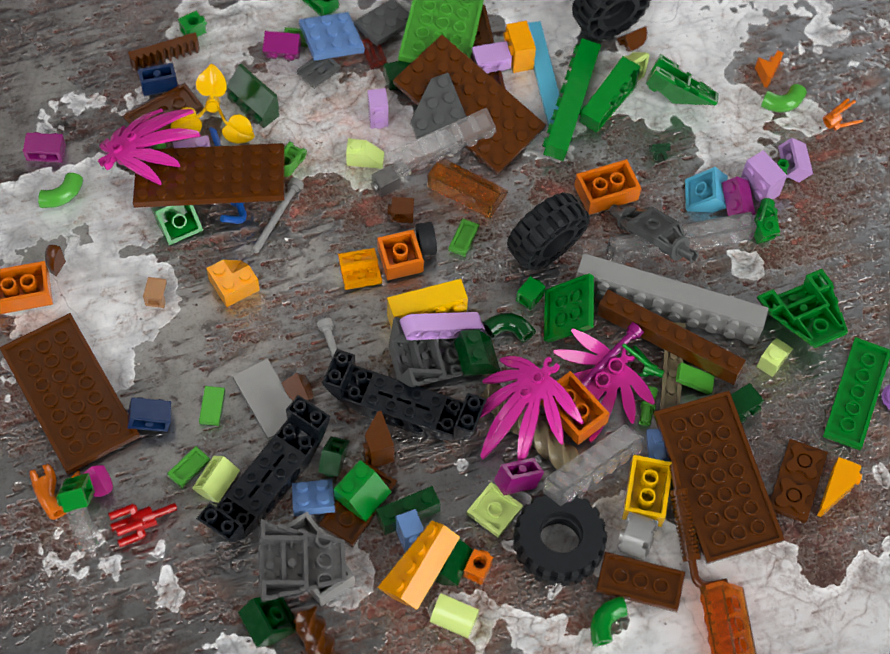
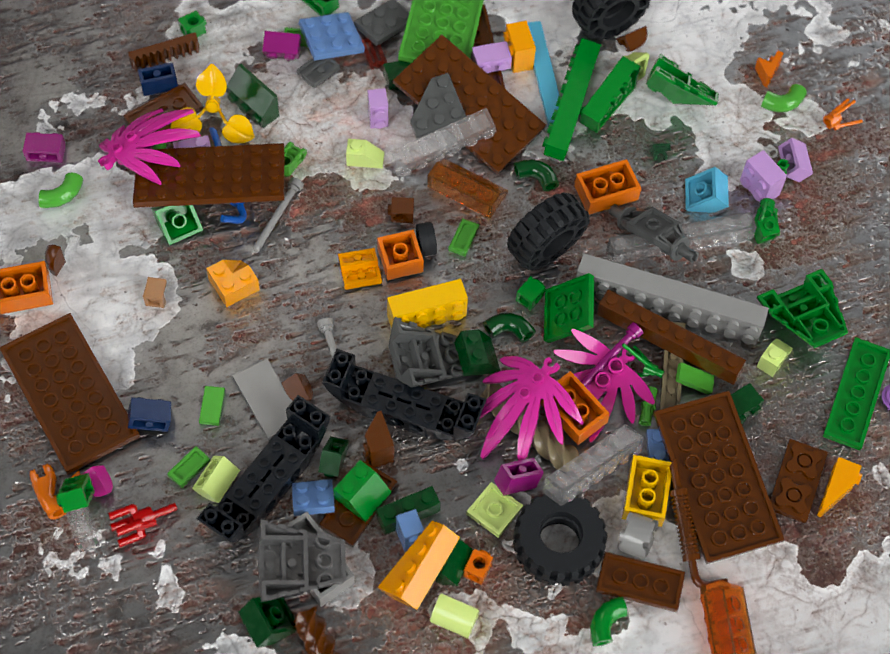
flat silver brick [370,165,400,197] -> none
lavender beam [399,312,485,340] -> none
magenta brick [722,176,755,221] -> none
none -> dark green cylinder [514,159,560,192]

